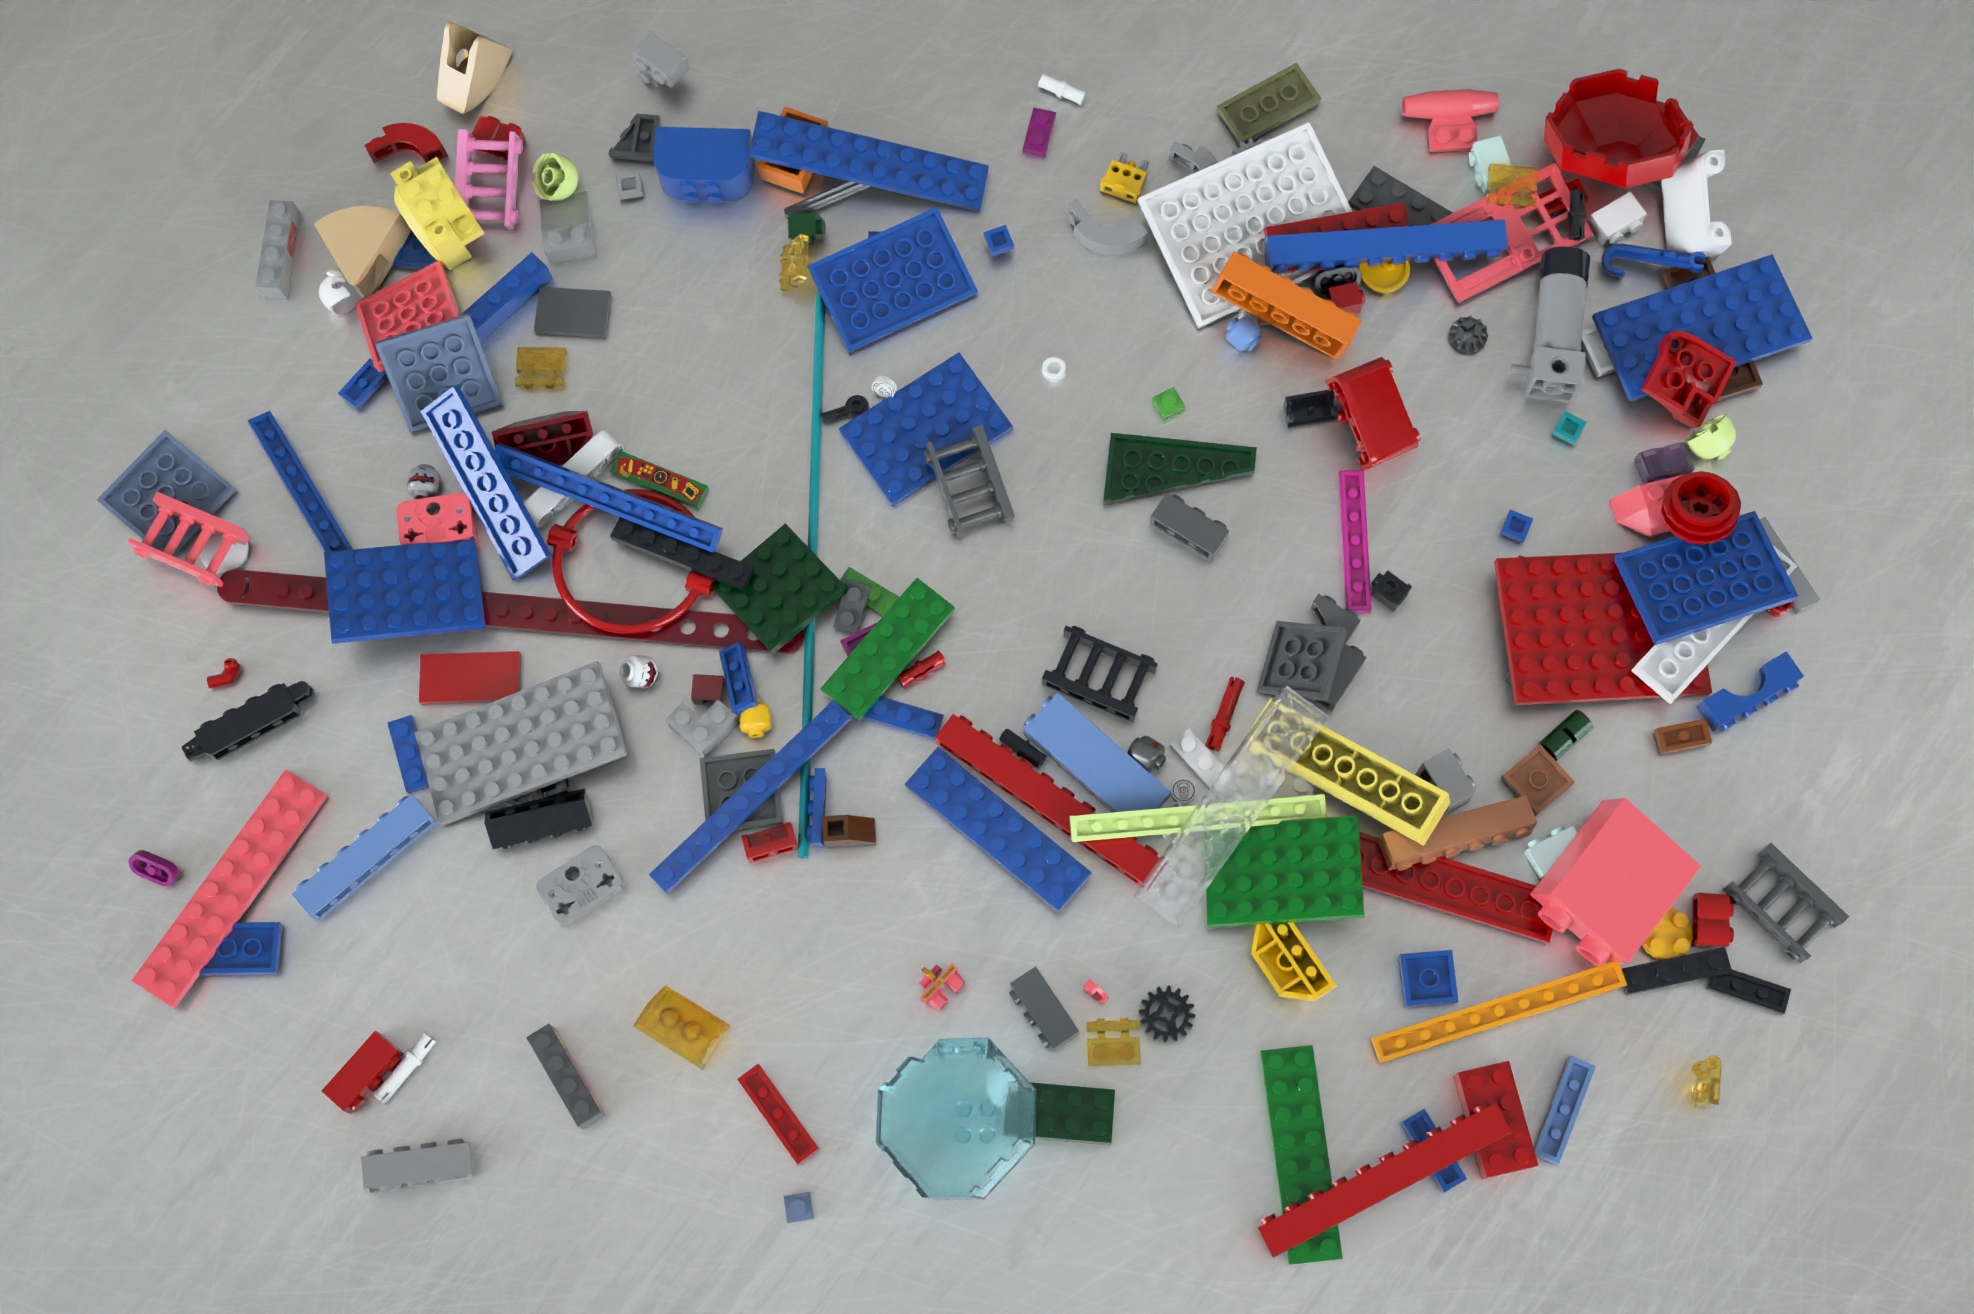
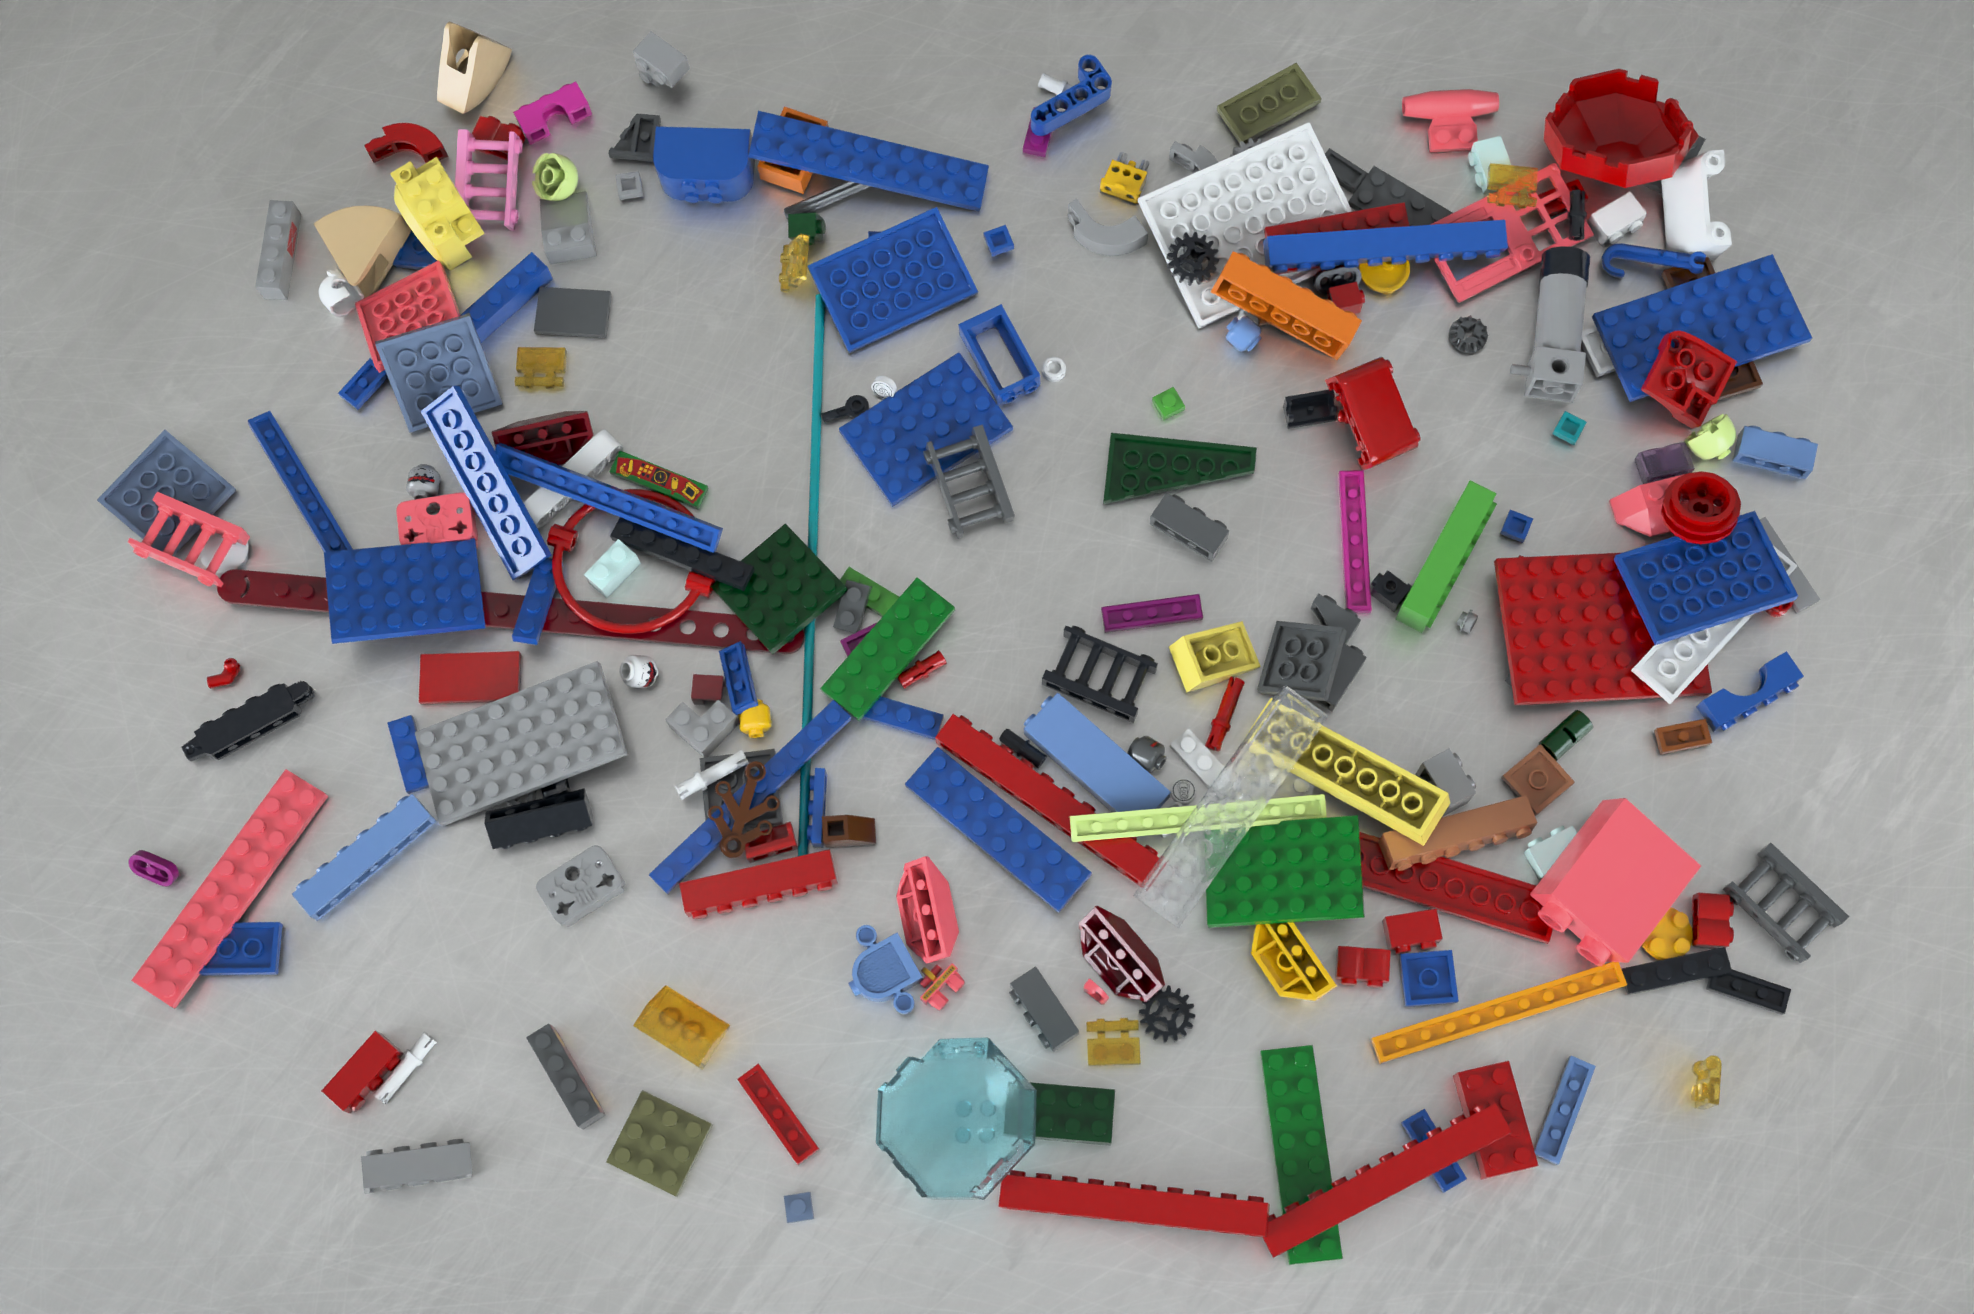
none -> blue plate [512,558,563,645]
none -> dark pink arch [513,82,592,145]
none -> light aqua brick [584,539,641,598]
none -> olive plate [606,1090,713,1197]
none -> white pin [674,750,749,800]
none -> red brick [679,849,838,919]
none -> reddish brown plant [707,761,780,858]
none -> medium blue piece [848,925,923,1014]
none -> coral wedge [896,856,959,963]
none -> blue piece [958,304,1040,405]
none -> red brick [998,1170,1270,1238]
none -> blue beam [1031,55,1112,136]
none -> dark red wedge [1079,906,1165,1002]
none -> magenta tile [1101,594,1203,633]
none -> black gear [1166,232,1219,286]
none -> light yellow slope [1169,621,1261,692]
none -> dark grey tile [1325,148,1368,194]
none -> red brick [1335,946,1391,988]
none -> red brick [1382,909,1443,954]
none -> bright green brick [1395,480,1497,633]
none -> light grey plate [1457,610,1478,633]
none -> medium blue brick [1733,426,1818,479]

